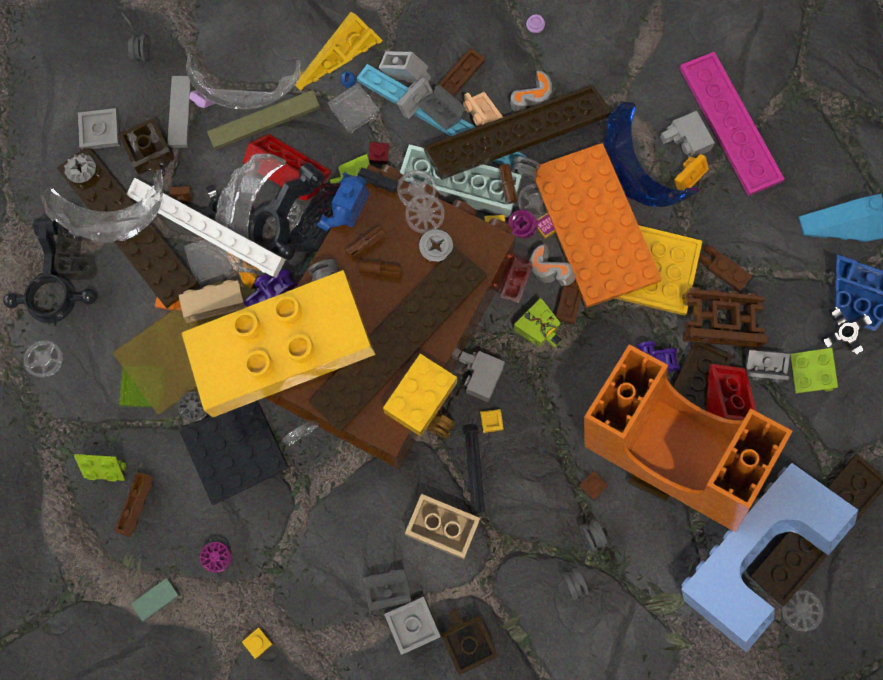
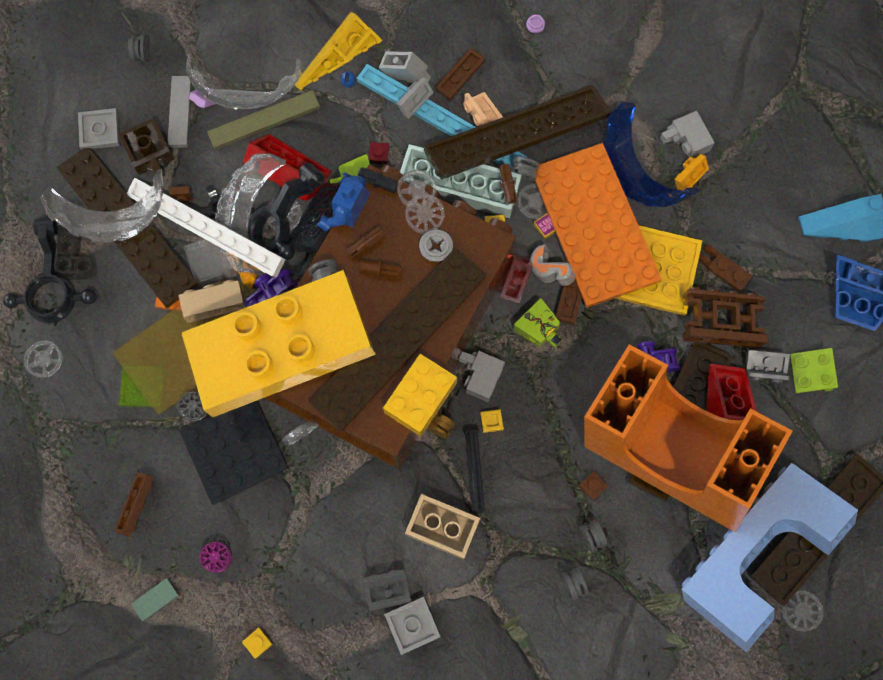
light grey gear [64,153,96,183] -> none
lime hinge [74,454,126,481] -> none
clear tile [327,83,380,134] -> none
dark grey bracket [419,85,466,130] -> none
dark brown hinge [440,608,498,675] -> none
magenta wheel [508,209,538,239] -> none
light grey animal [510,71,552,112] -> none
dark pink plate [679,52,784,196] -> none
pin [821,307,872,354] -> none

